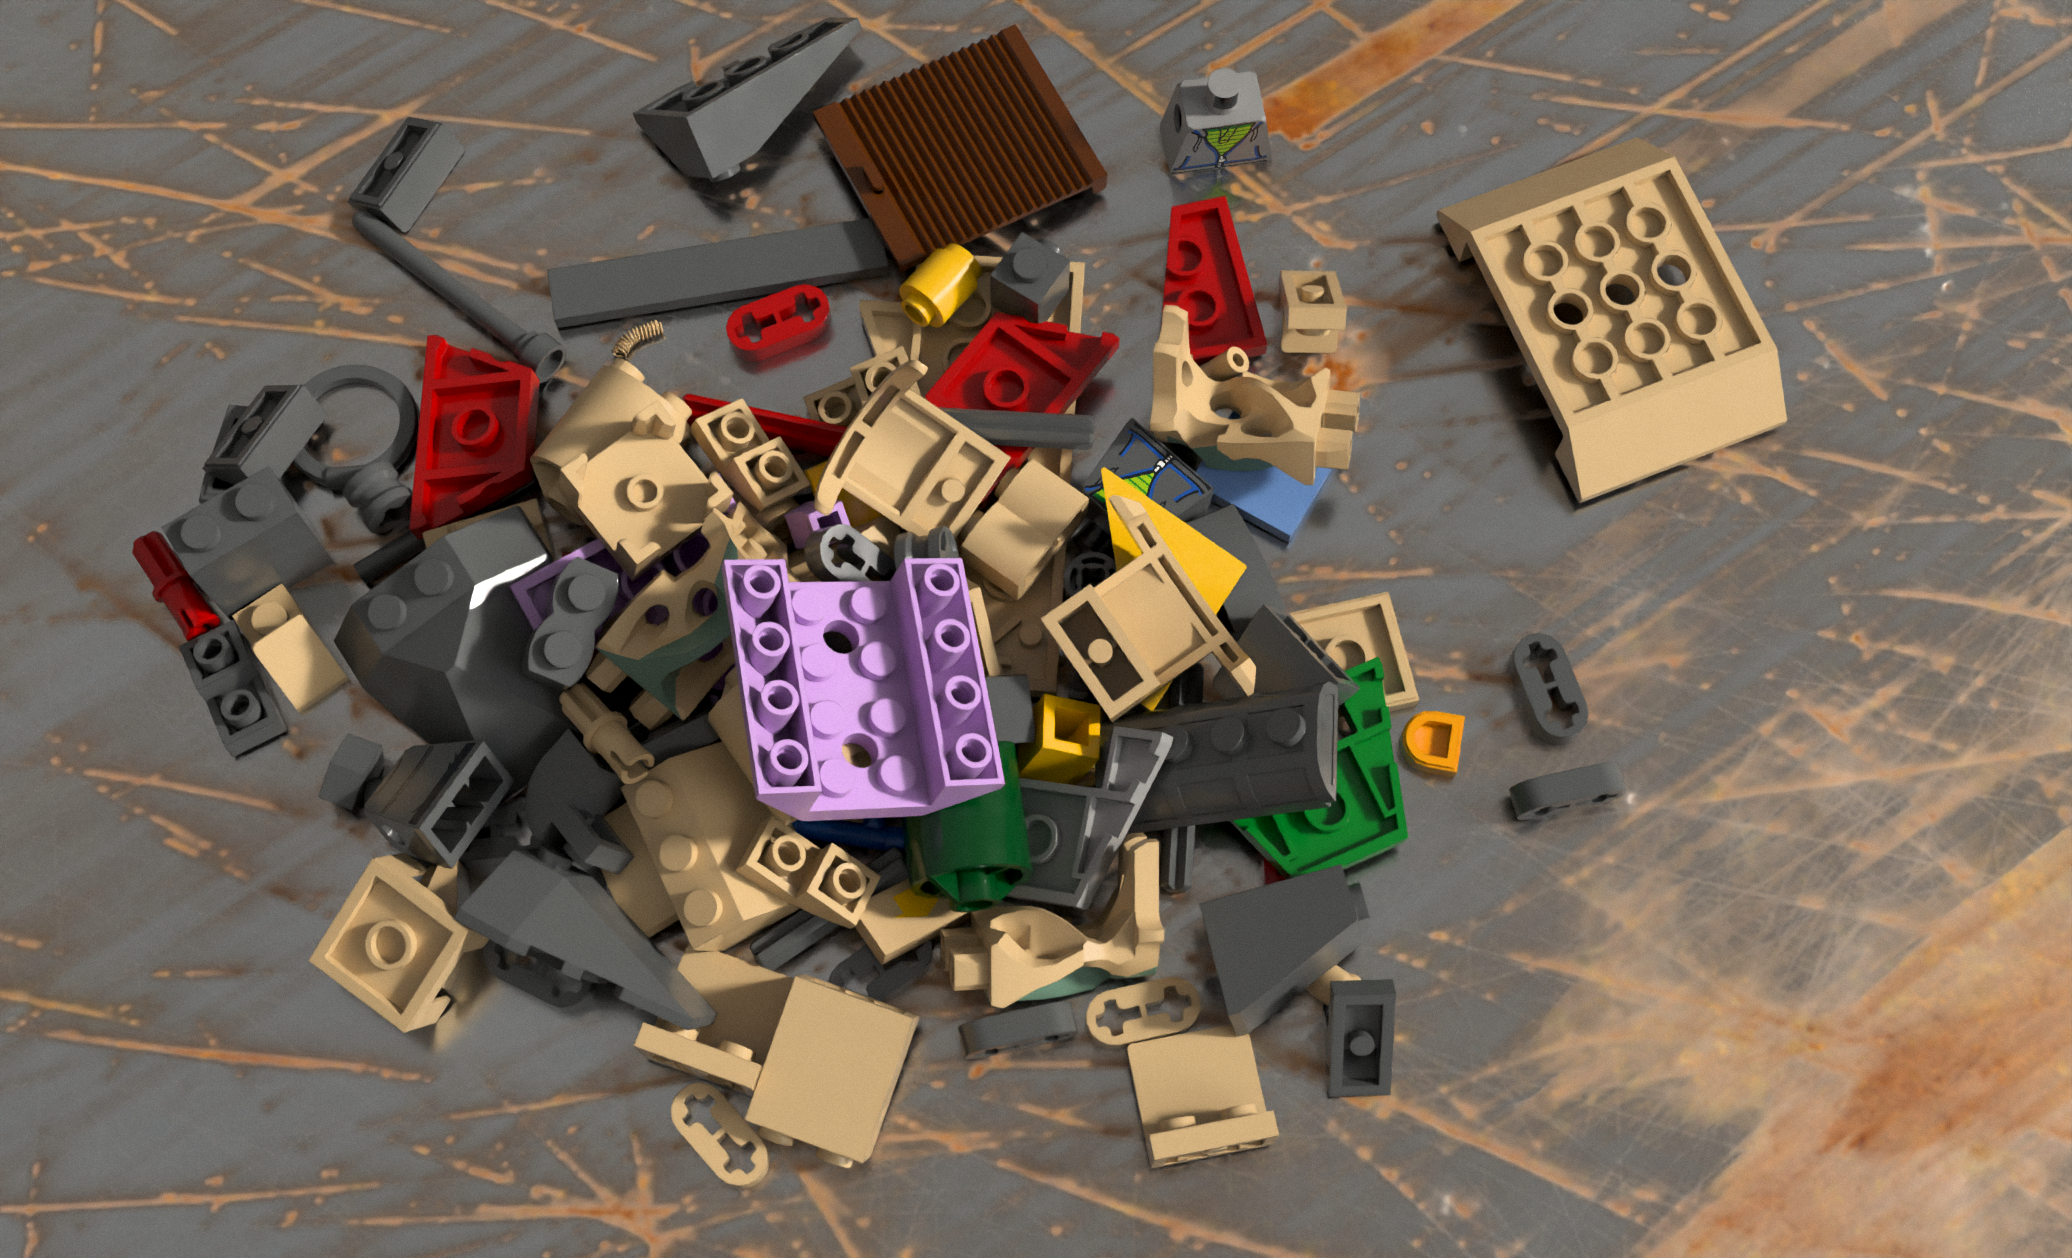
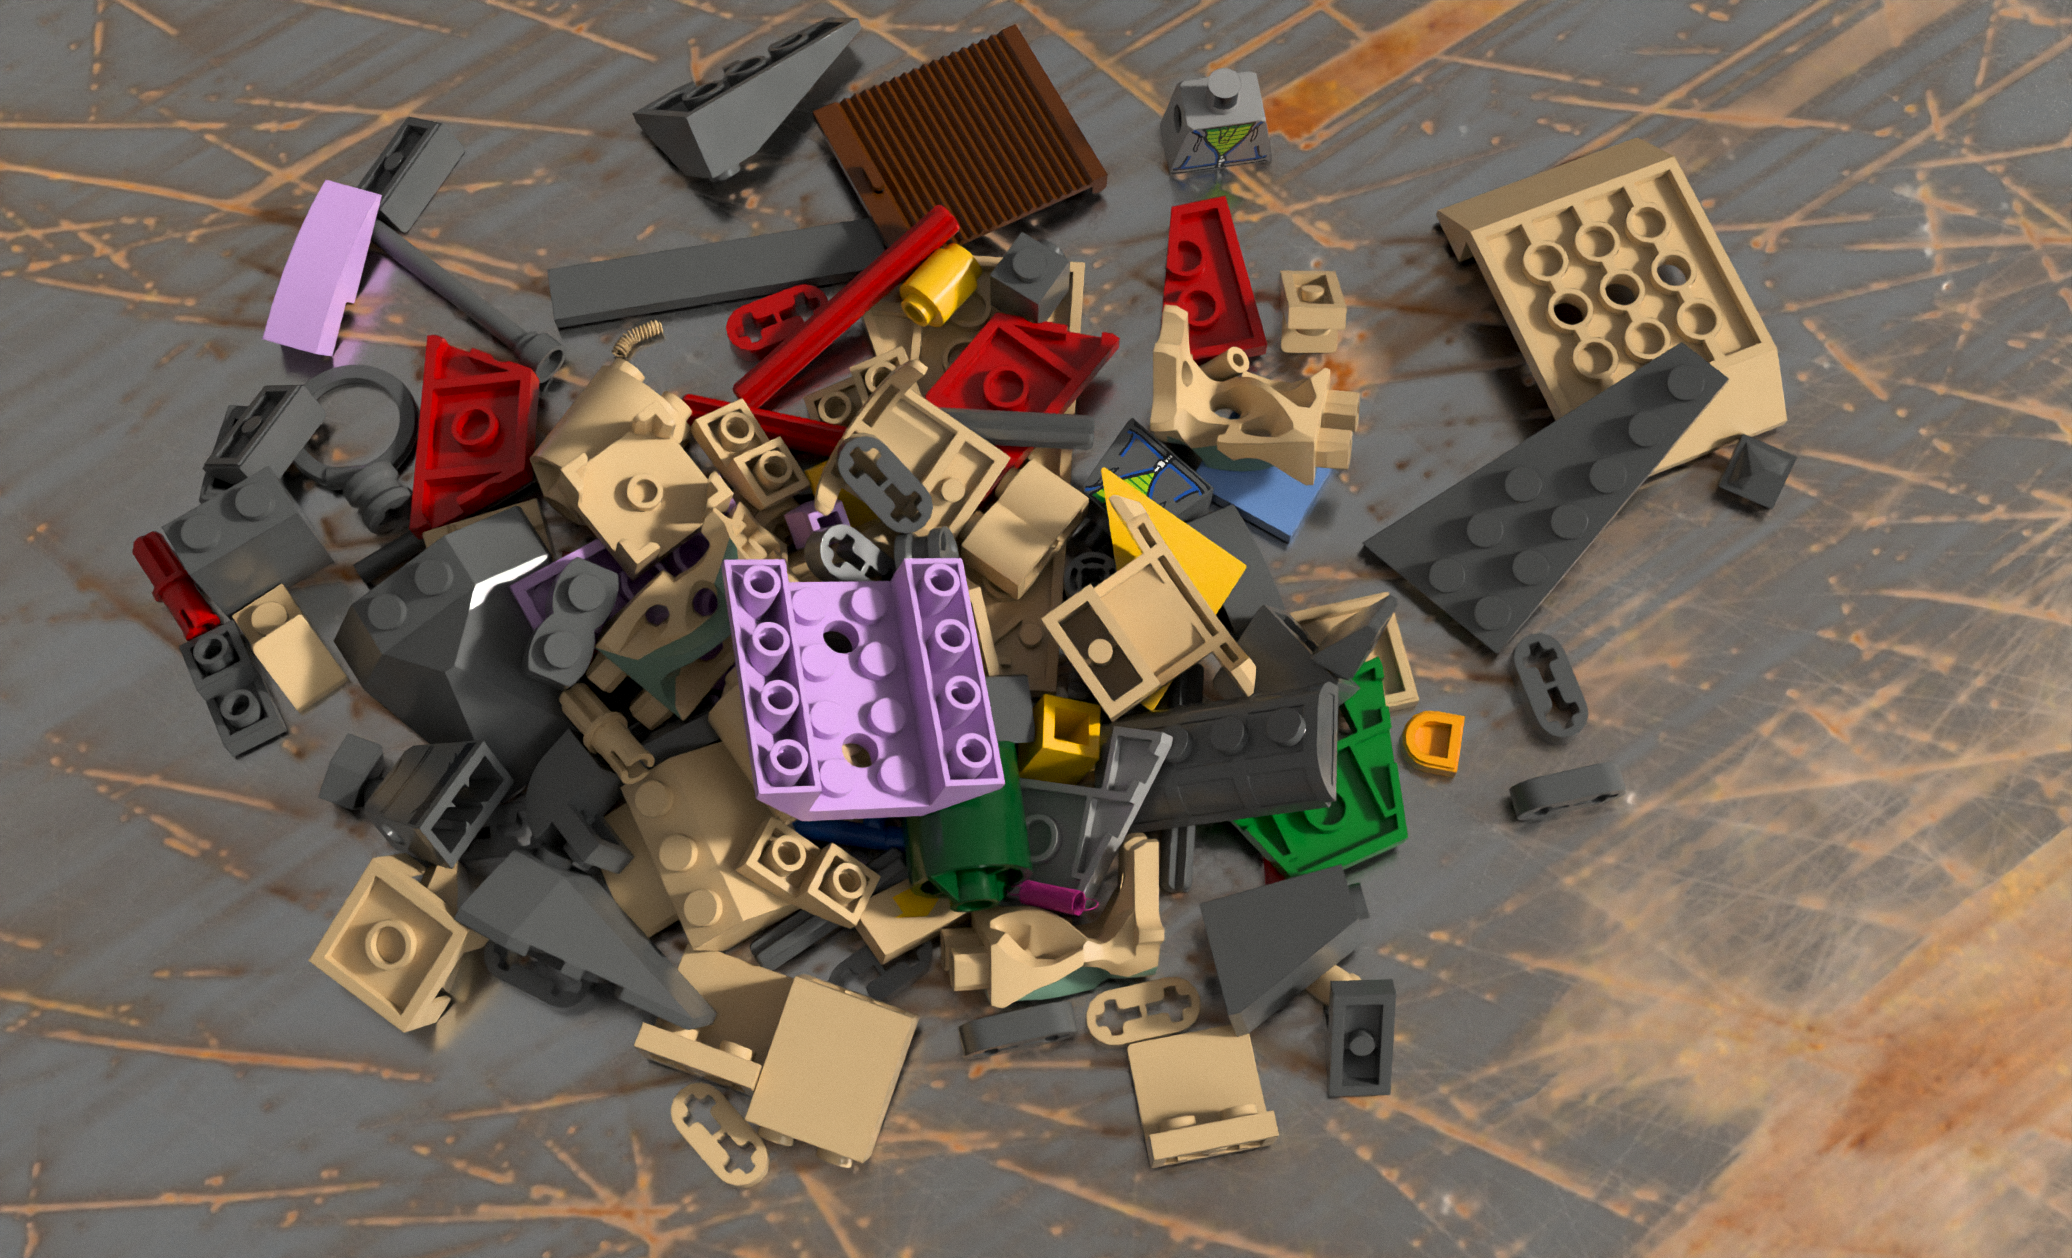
none -> lavender slope [262,179,382,357]
none -> red axle [732,205,960,408]
none -> dark grey beam [836,433,933,534]
none -> dark pink piece [1006,880,1098,915]
none -> dark grey slope [1310,594,1399,680]
none -> dark grey wing [1362,342,1729,654]
none -> dark grey tile [1718,433,1797,509]

